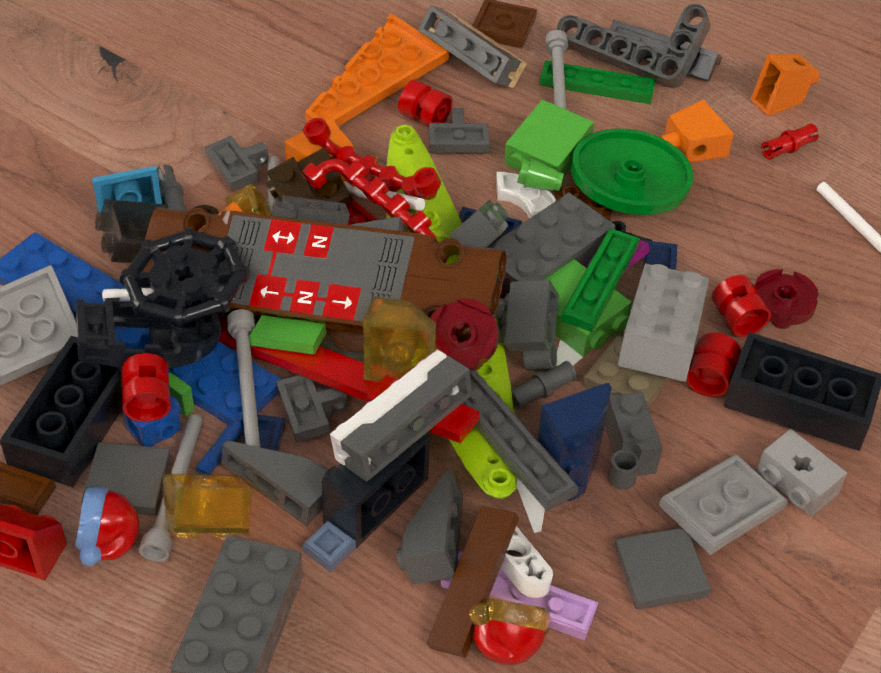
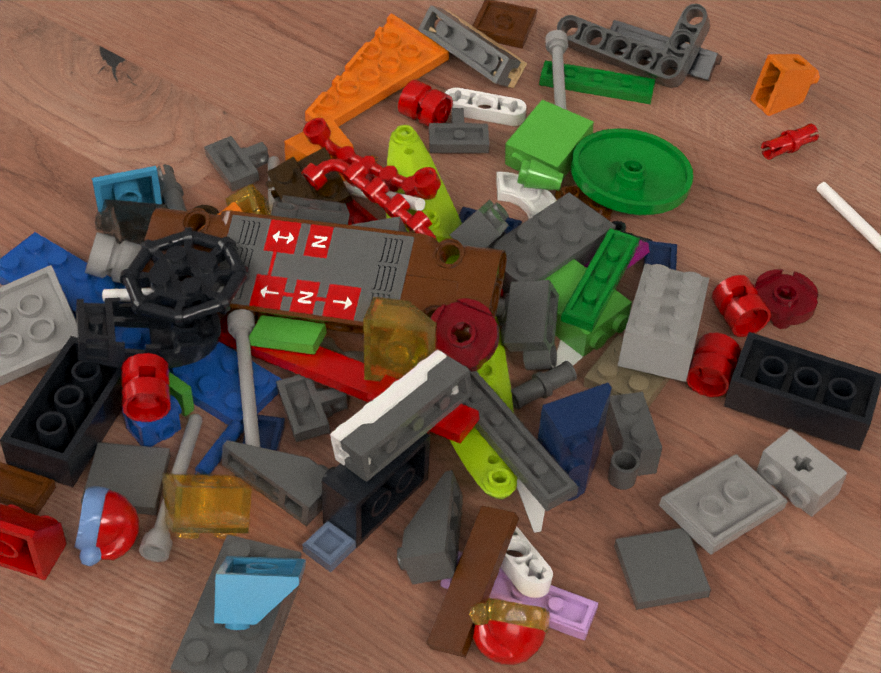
orange torso [658,100,734,163] -> none
none -> light grey wheel [85,232,141,283]
none -> dark azure slope [214,556,306,630]
none -> white beam [445,88,527,126]

